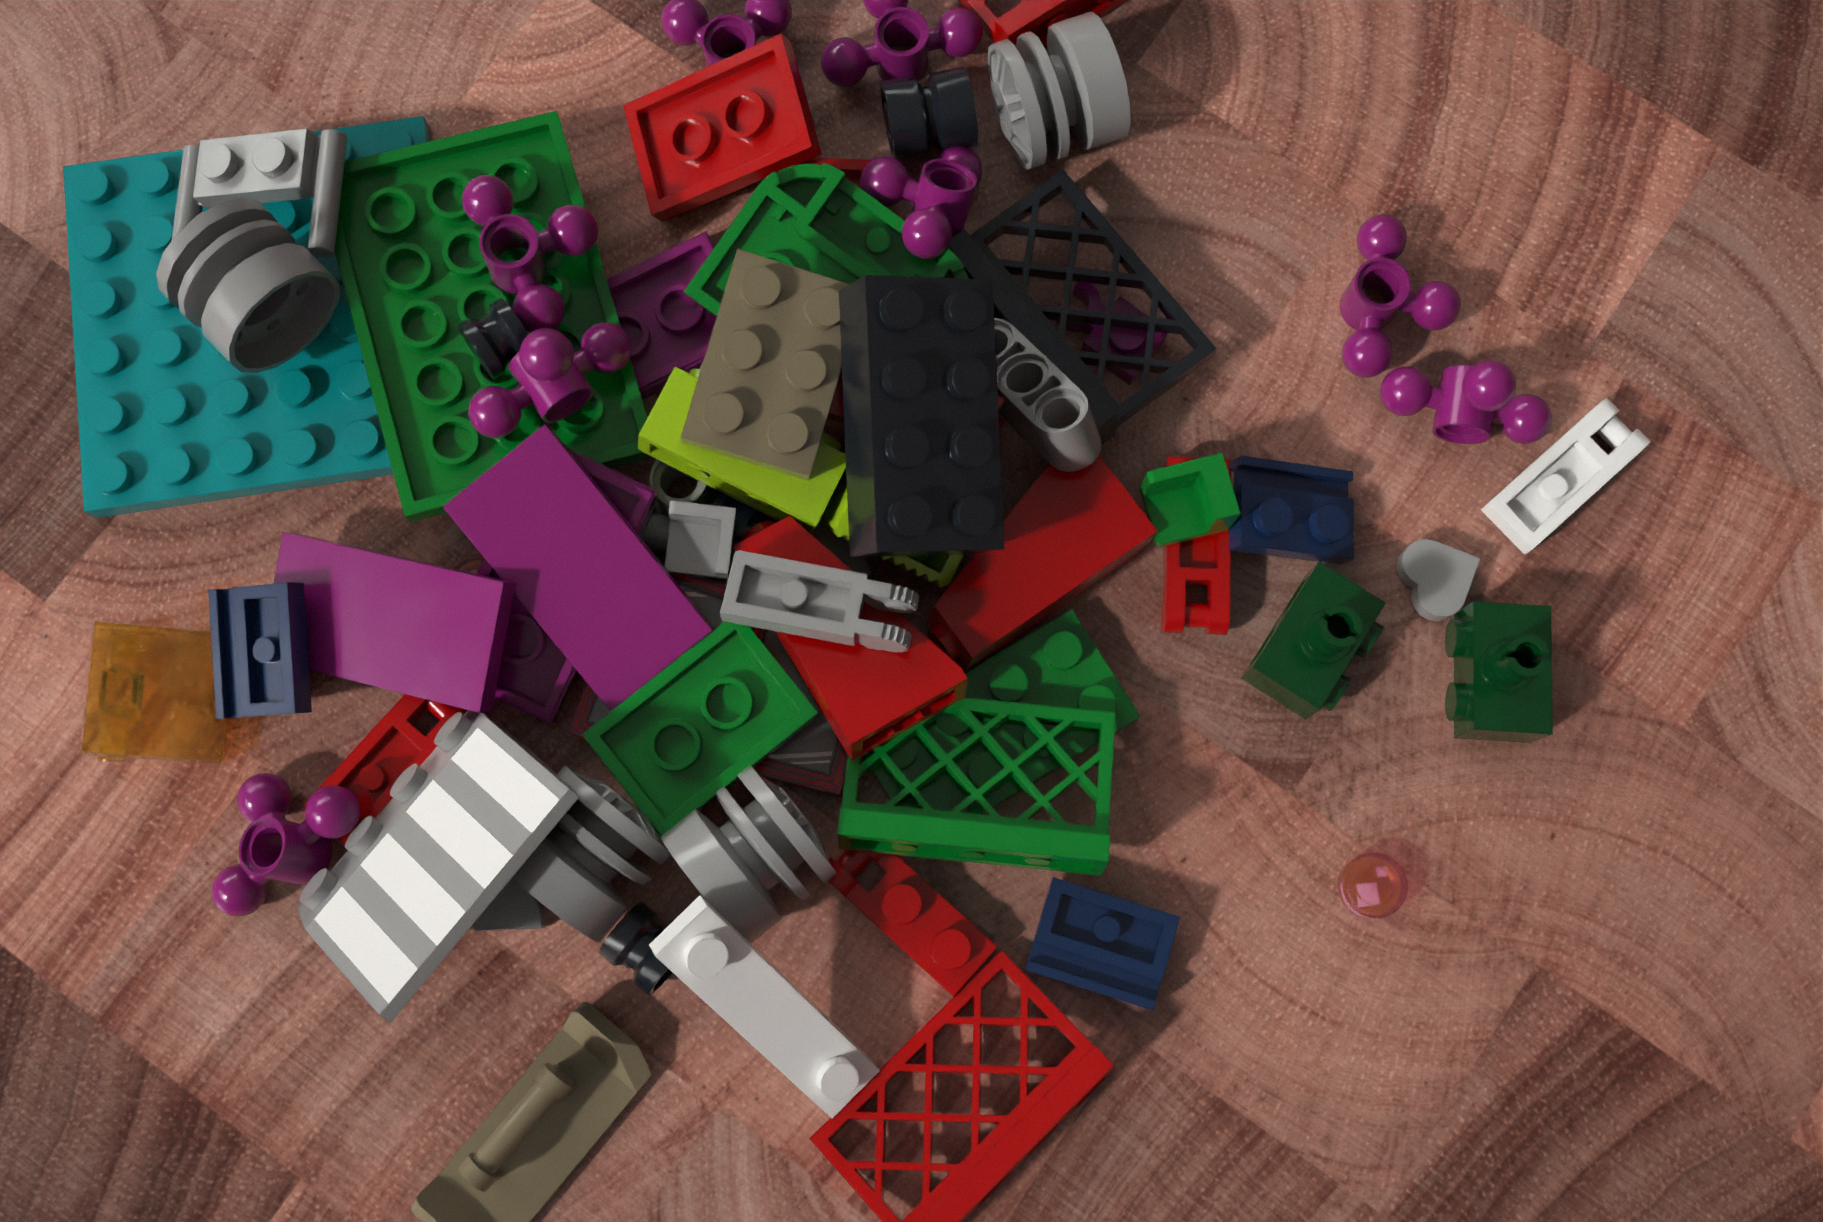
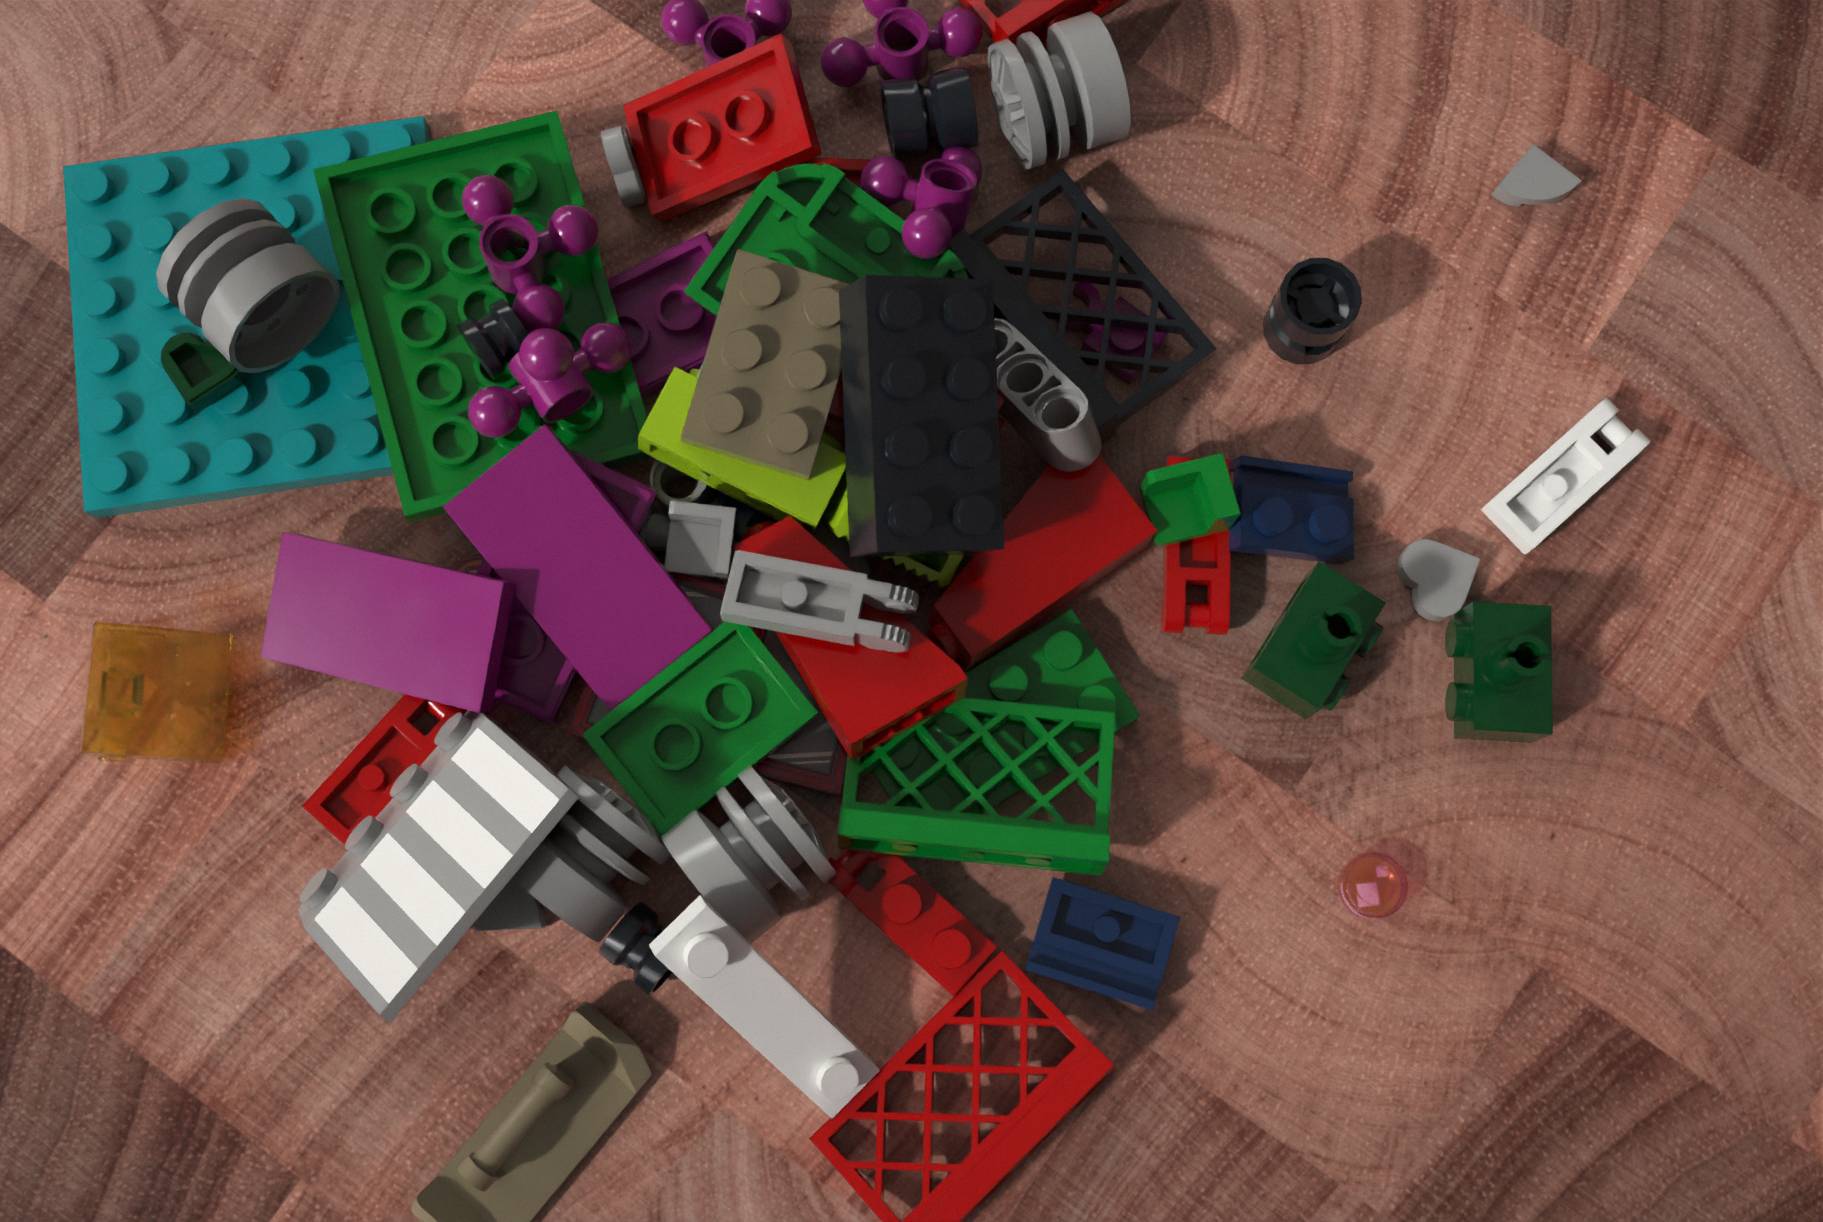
light grey plate [171,128,347,258] -> none
dark blue plate [208,582,312,719] -> none
magenta piece [211,773,361,917] -> none
magenta piece [1340,214,1461,378] -> none
magenta piece [1380,360,1552,444] -> none
none -> dark green tile [161,333,249,413]
none -> light grey tile [601,125,647,208]
none -> black wheel [1263,258,1362,364]
none -> light grey tile [1491,144,1582,207]

